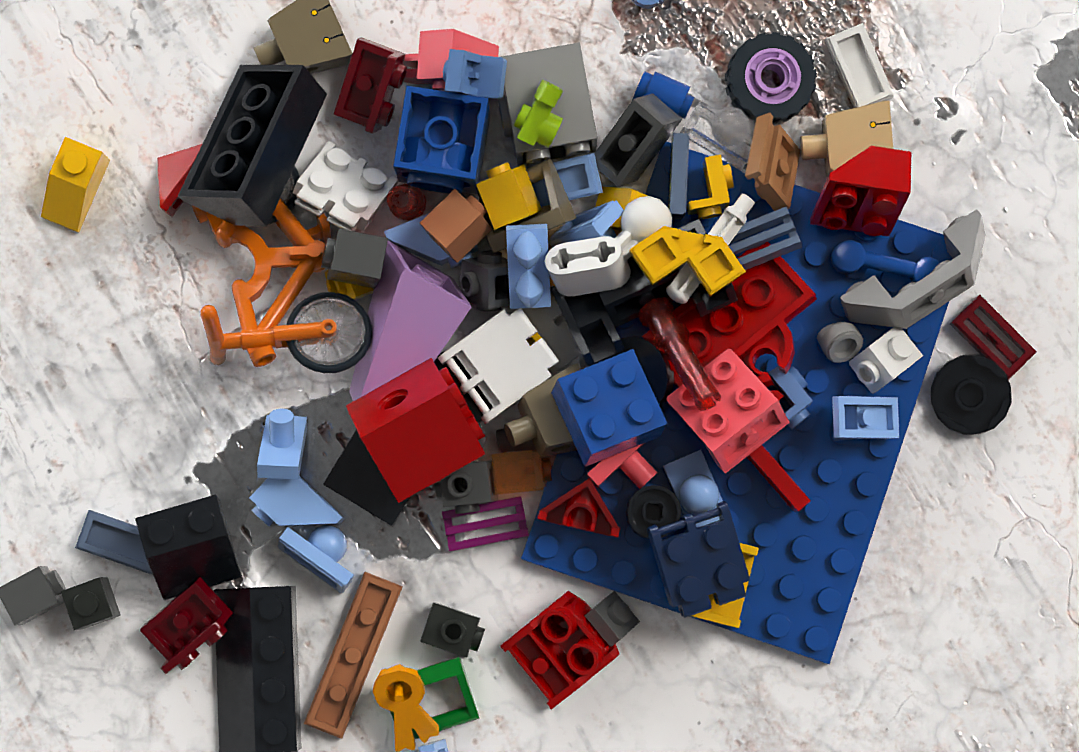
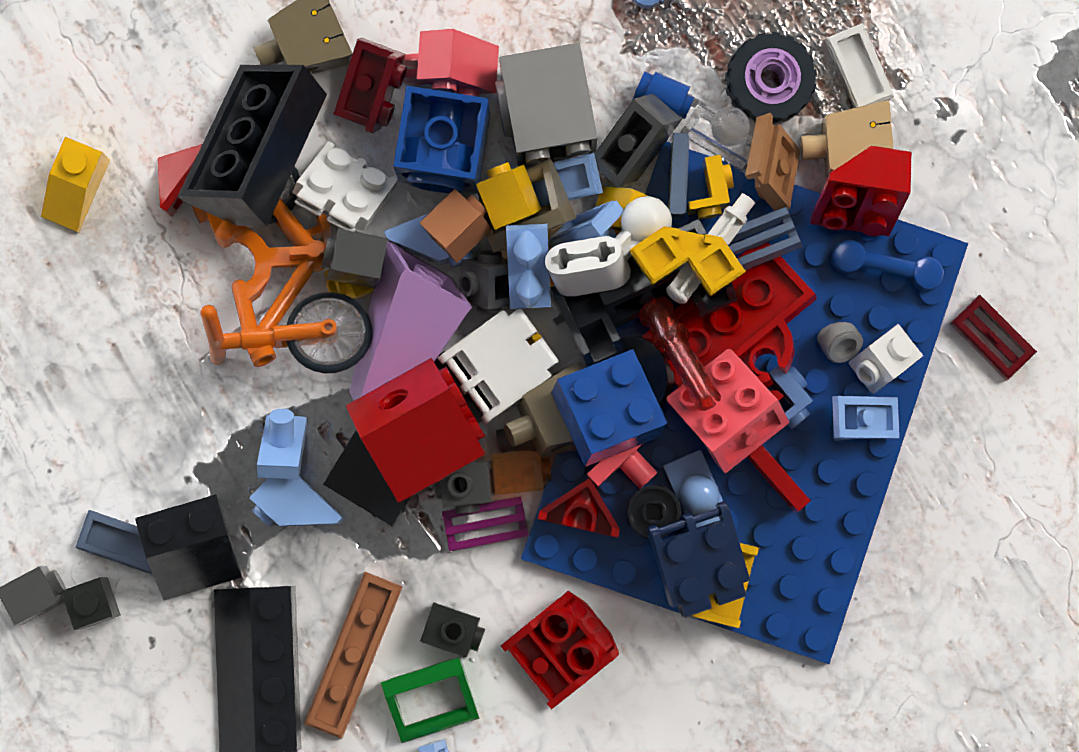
dark red bracket [140,577,233,674] -> none
light blue tile [278,525,354,593] -> none
light orange piece [373,664,439,752] -> none
clear red pin [387,184,427,221] -> none
medium blue bracket [443,49,507,99] -> none
lime plate [513,79,563,148] -> none
dark grey plate [585,591,640,647] -> none
light grey slope [840,209,985,329] -> none
black tile [931,354,1012,435] -> none

